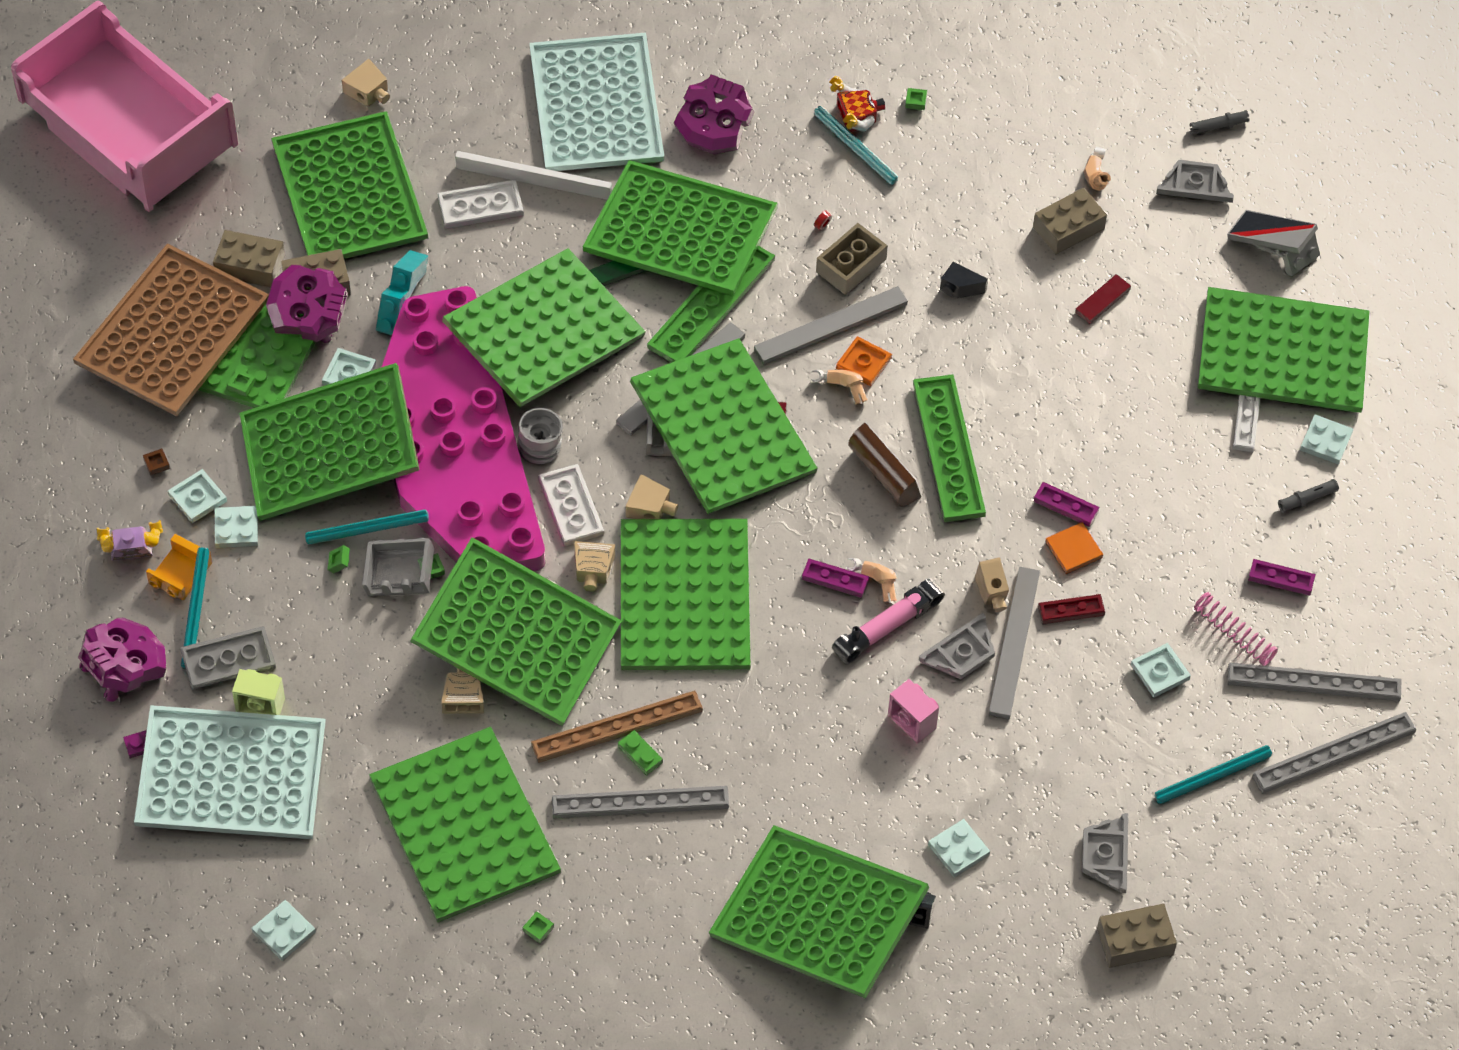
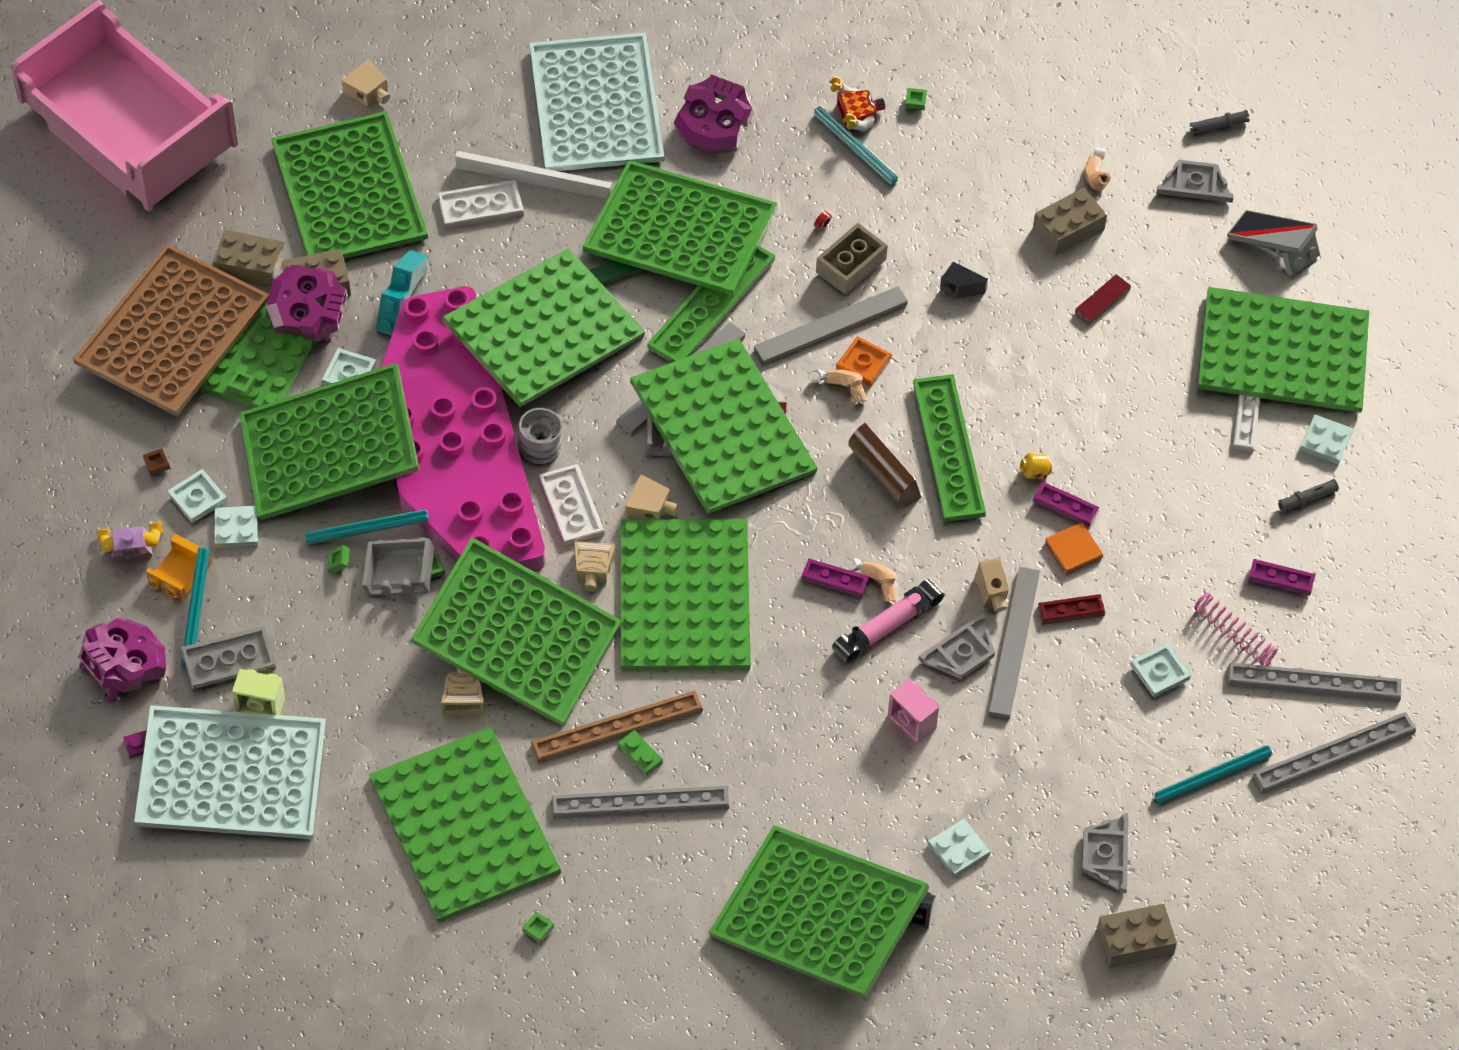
light aqua plate [252,900,316,961] -> none
none -> yellow head [1020,453,1052,480]

